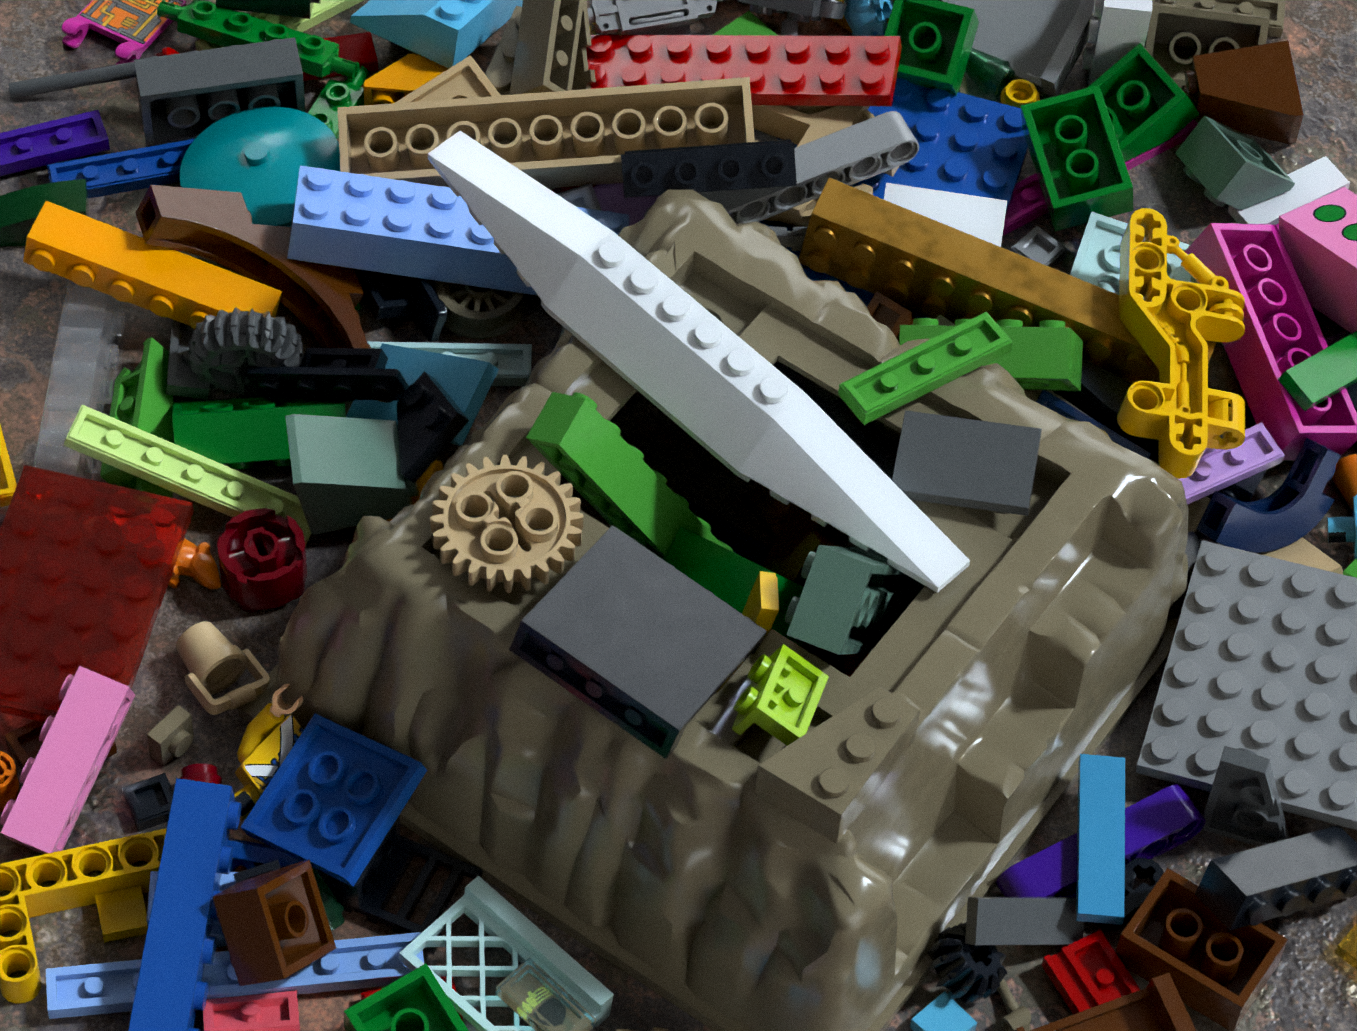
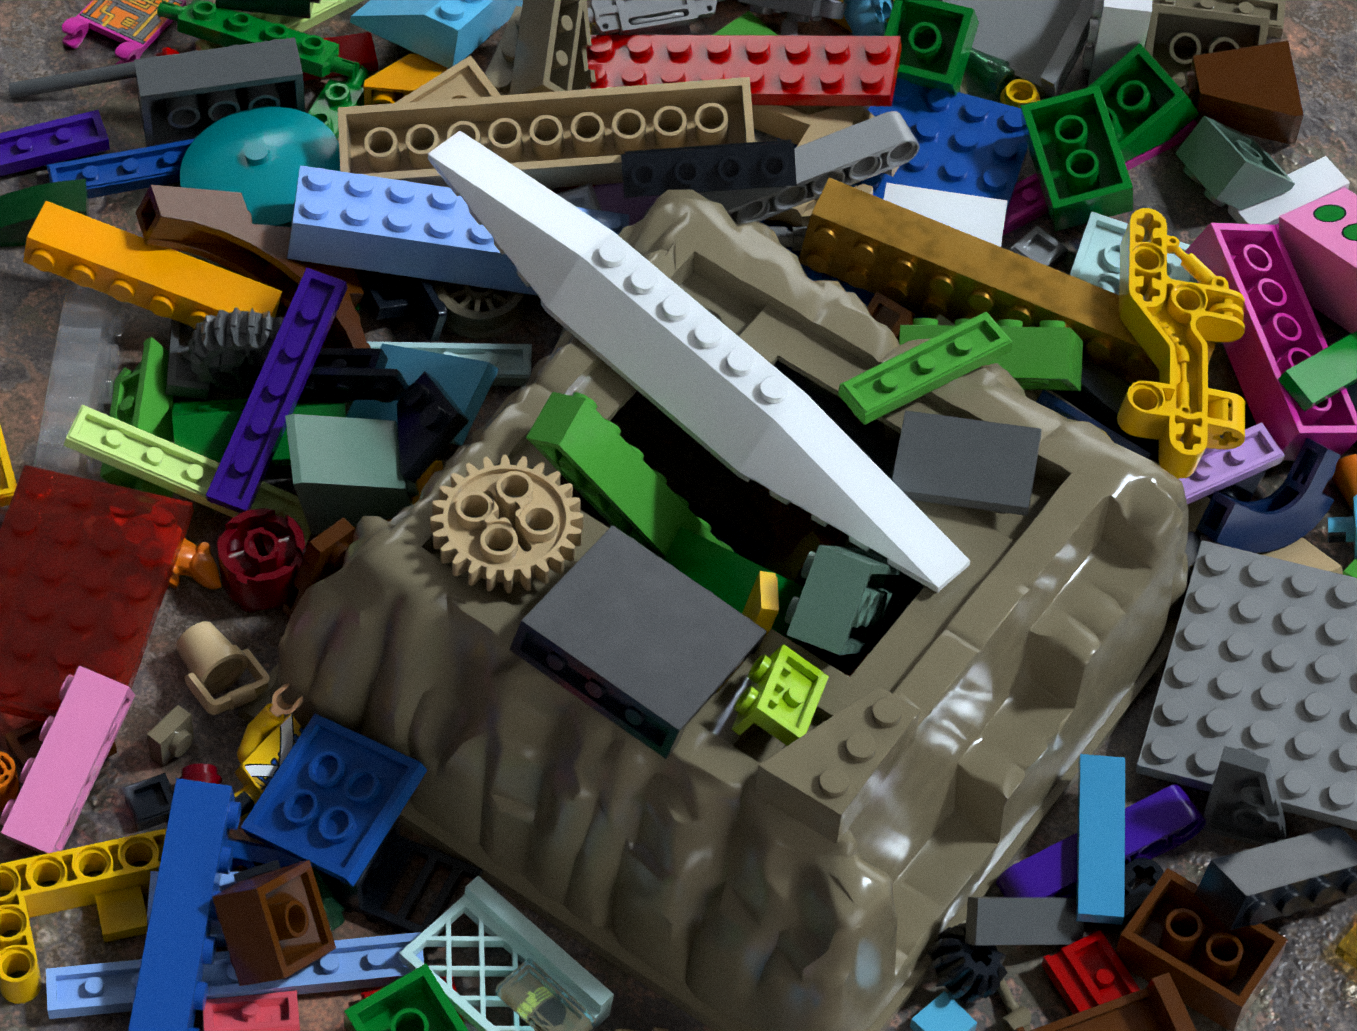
none -> dark purple plate [206,268,347,513]
none -> reddish brown wing [282,517,355,619]

